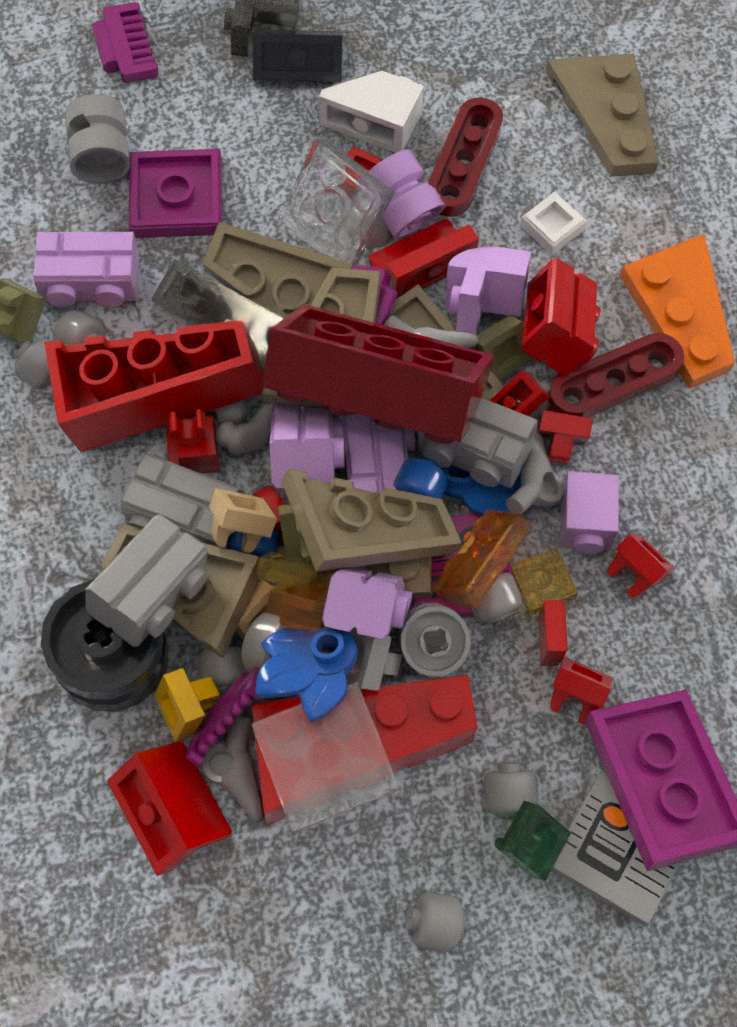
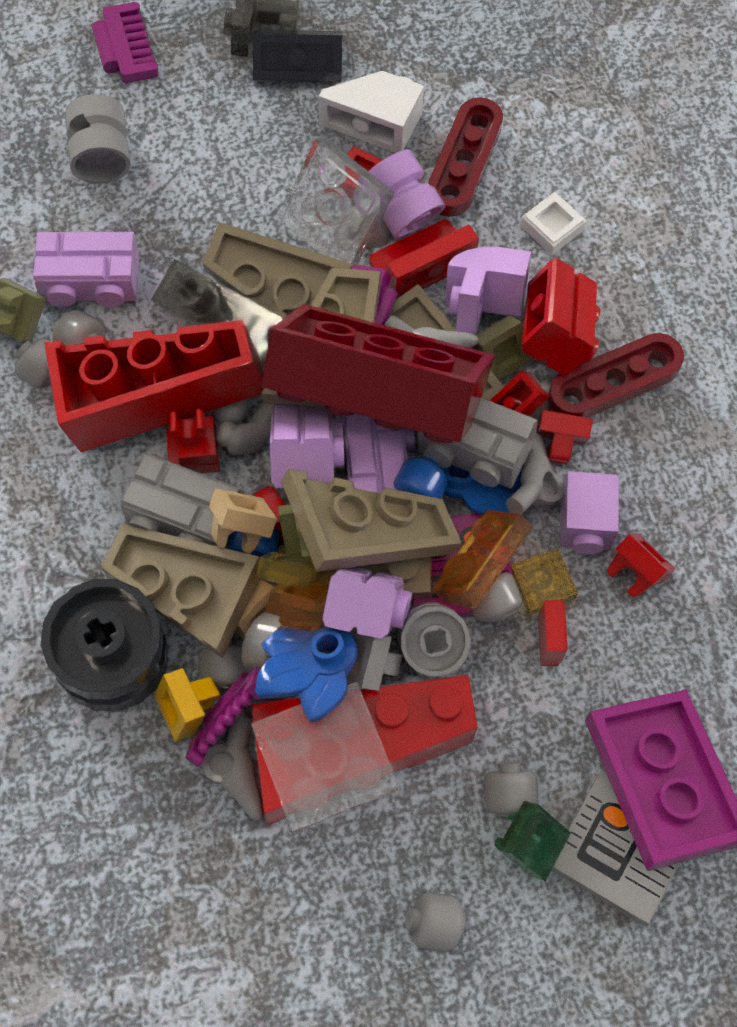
light grey brick [86,514,209,647] -> none
red panel [107,741,232,876] -> none
magenta tile [129,149,223,238] -> none
dark tan wing [545,53,658,177] -> none
red tile [550,656,613,725] -> none
orange wing [620,234,735,389] -> none

